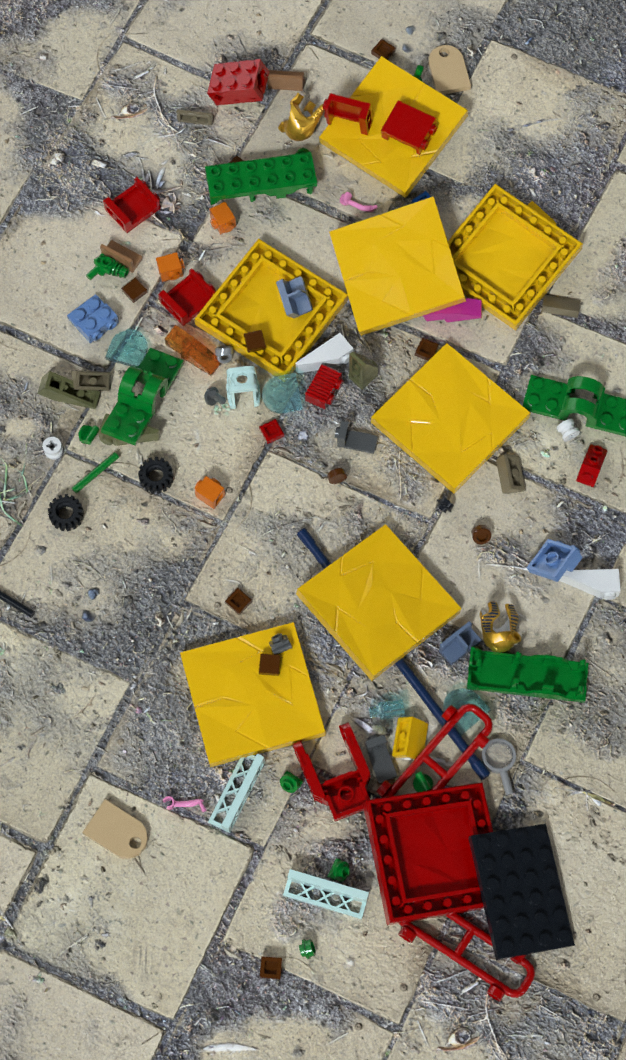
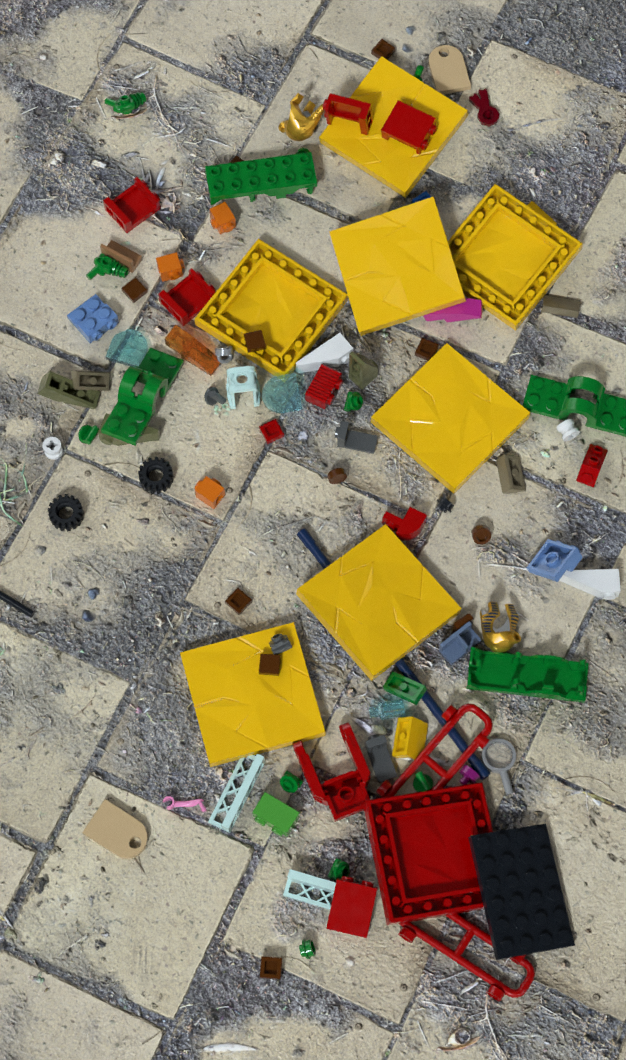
green bar [71,452,119,494] -> none
dark tan slope [176,109,214,125] -> none
red piece [207,59,270,106] -> none
medium nougat panel [267,70,304,91] -> none
sand blue panel [276,276,313,318] -> none
bright pink piece [340,192,377,212] -> none
clear light blue tile [443,688,491,736] -> none
none -> green piece [105,92,146,115]
none -> bright green brick [252,792,300,837]
none -> red panel [326,876,378,938]
none -> green plate [344,392,363,412]
none -> red brick [382,507,427,541]
none -> green plate [383,671,427,705]
none -> reddish brown tile [453,613,474,632]
none -> magenta tile [459,765,480,785]
none -> dark red piece [469,89,499,127]

